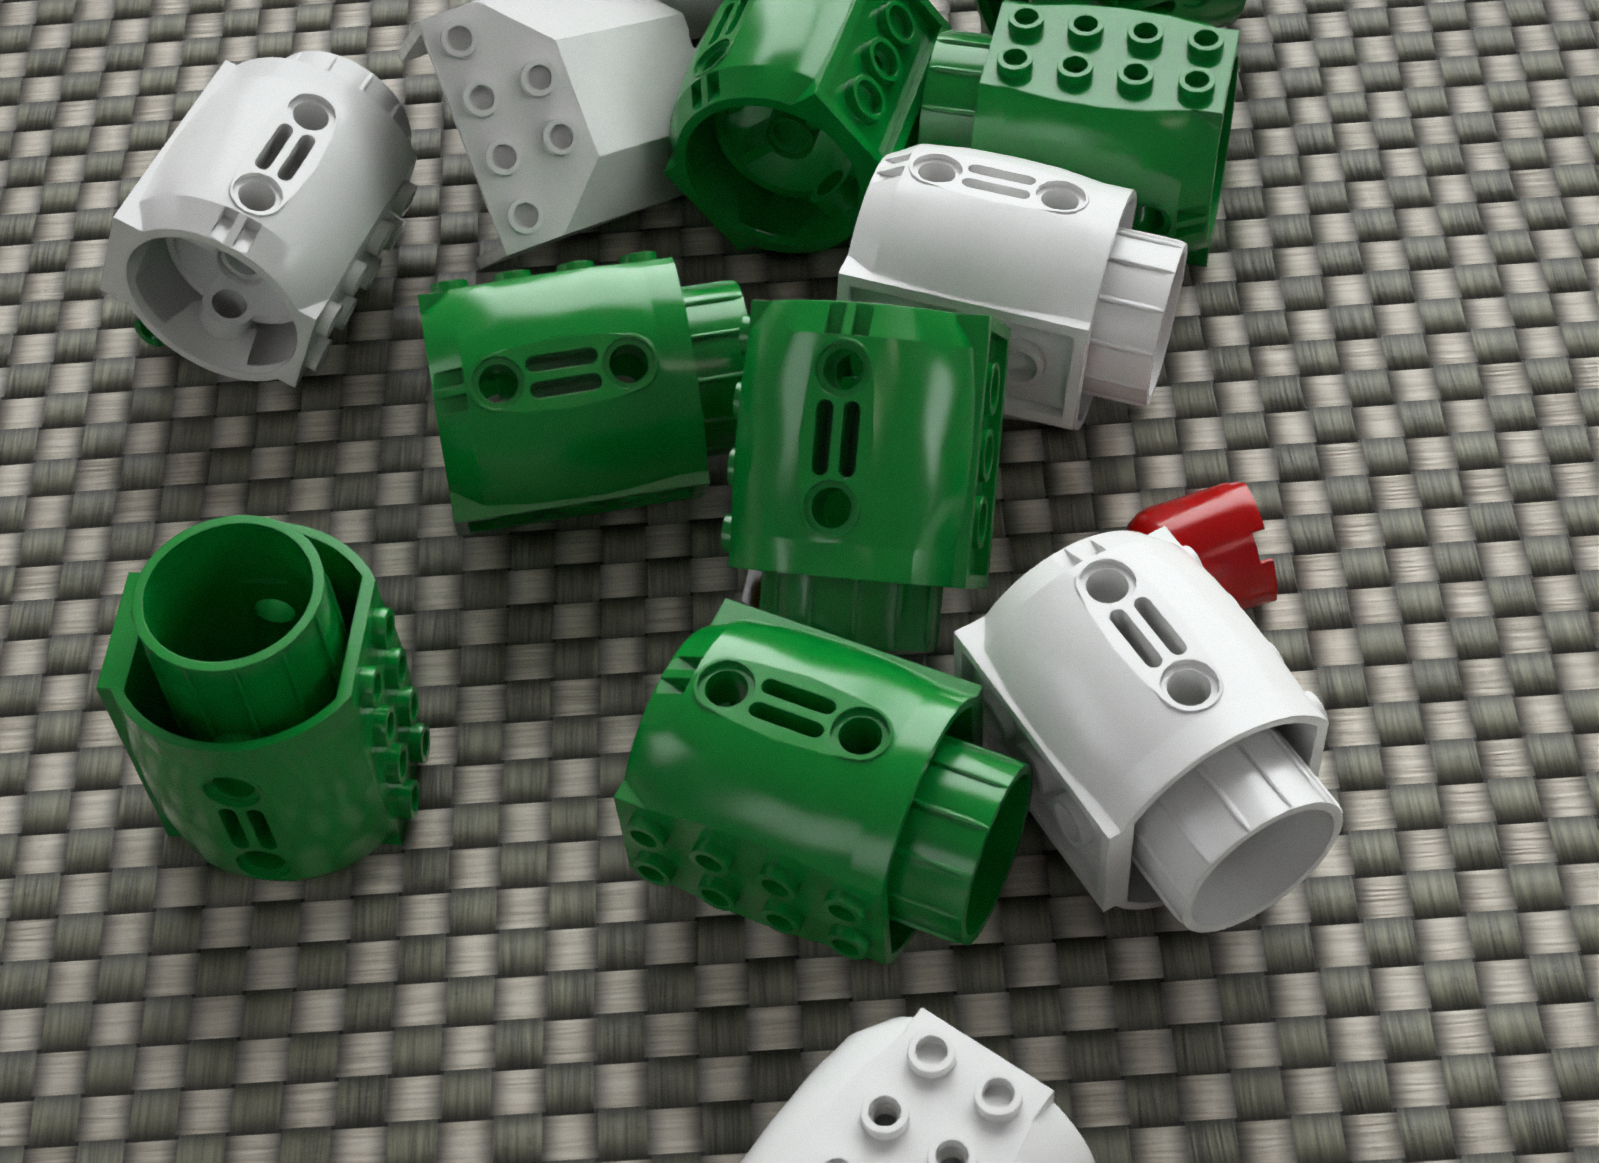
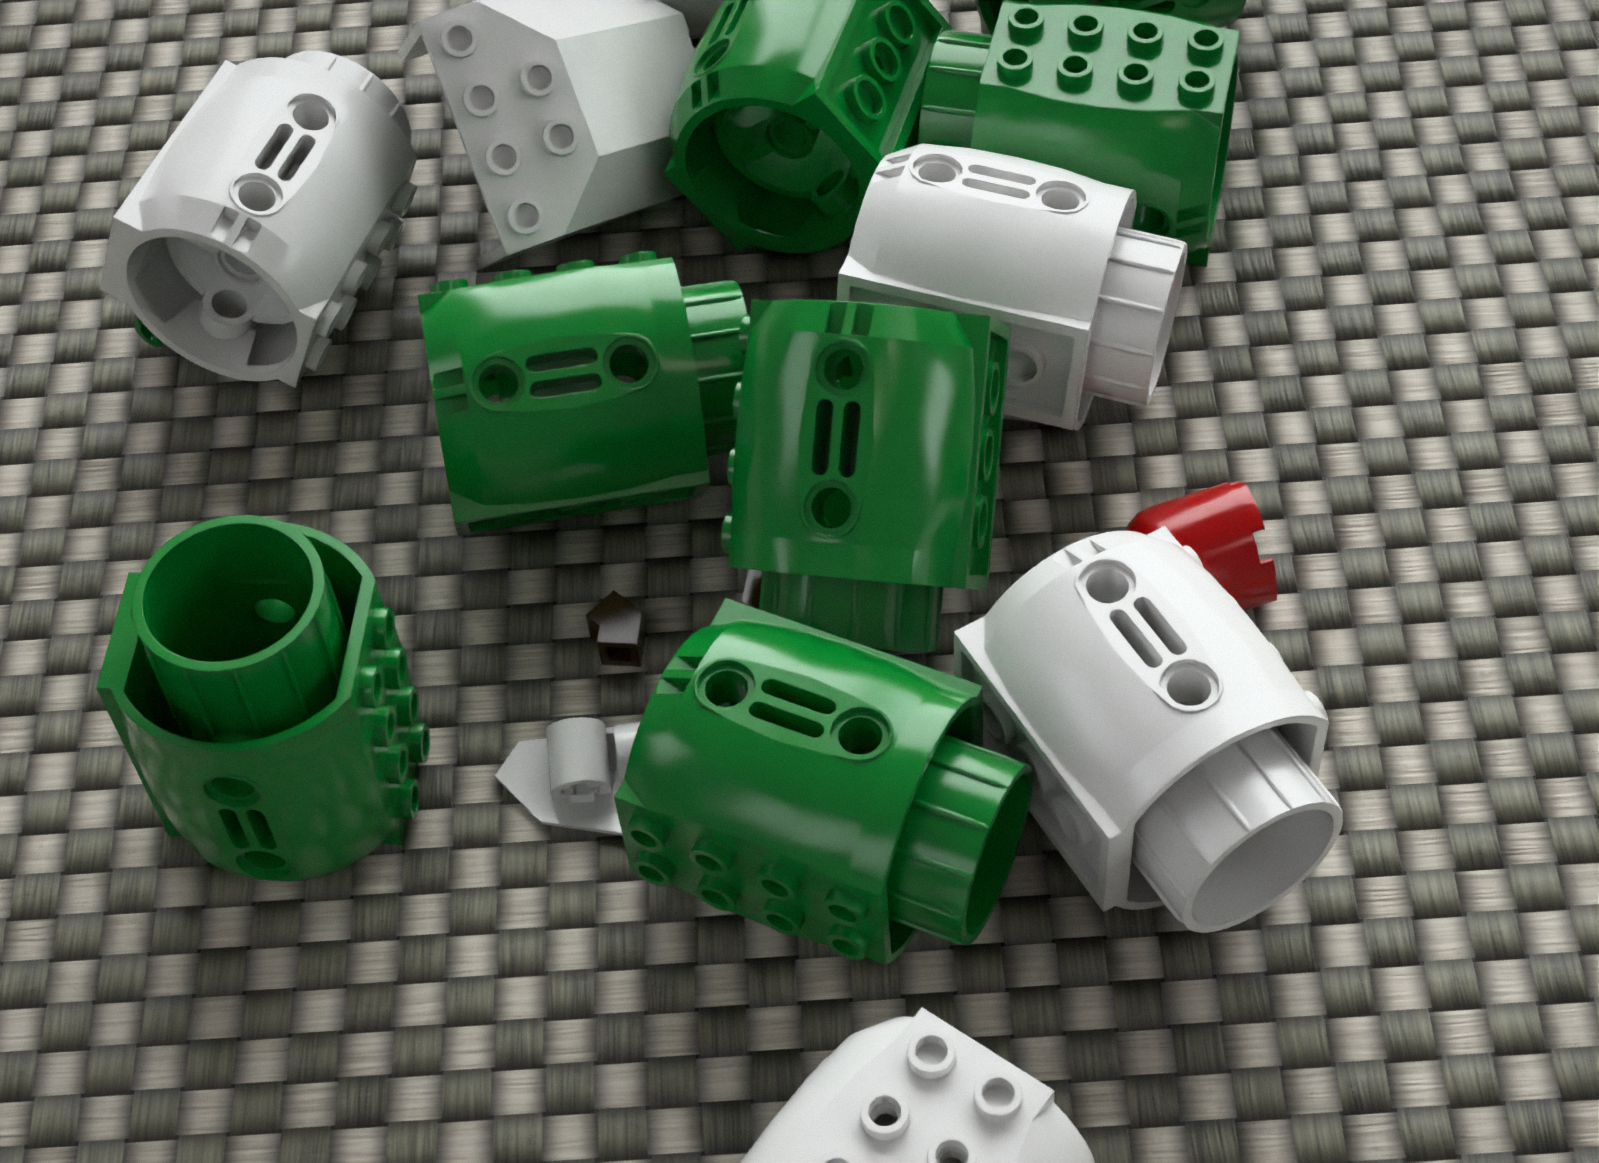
none -> white panel [495,717,640,836]
none -> dark brown piece [586,590,646,667]

